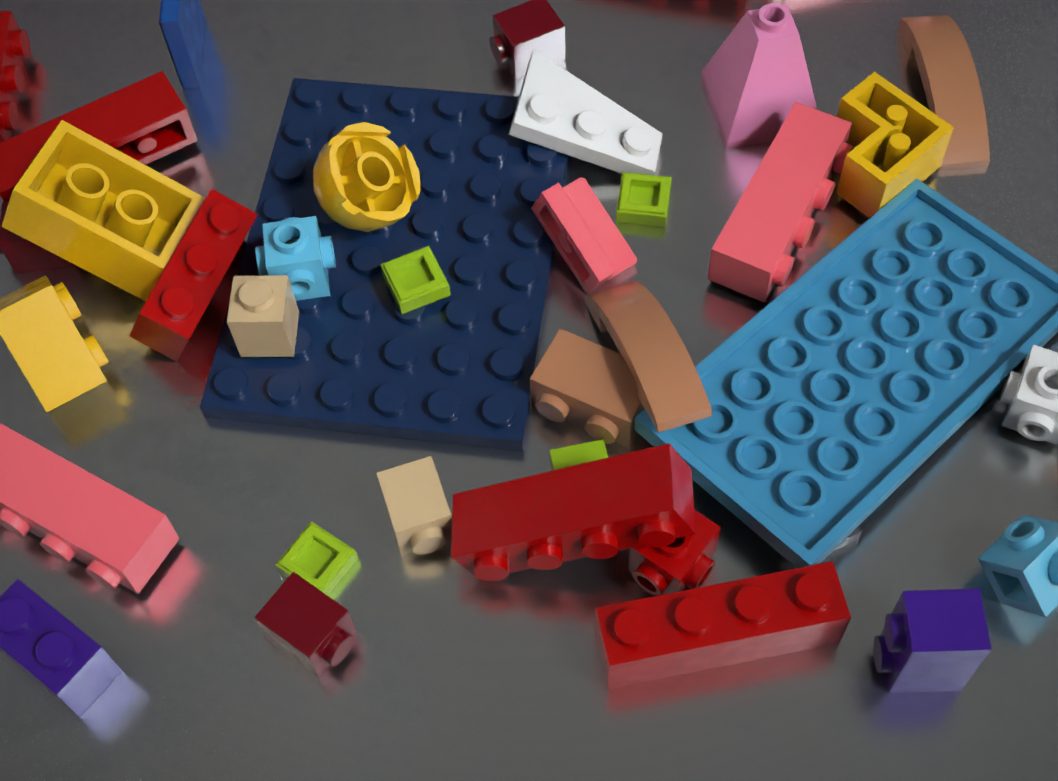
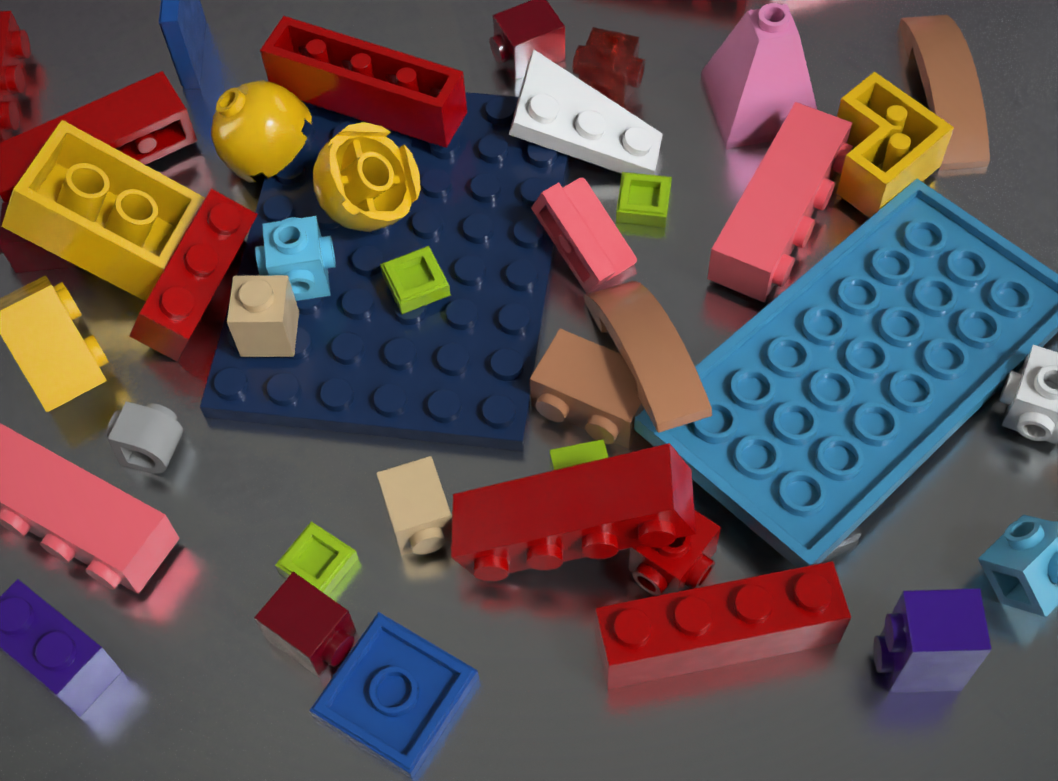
none -> light grey plate [107,401,183,474]
none -> yellow cylinder [211,80,312,182]
none -> red brick [260,16,467,148]
none -> blue tile [309,612,479,780]
none -> clear red brick [572,27,645,109]

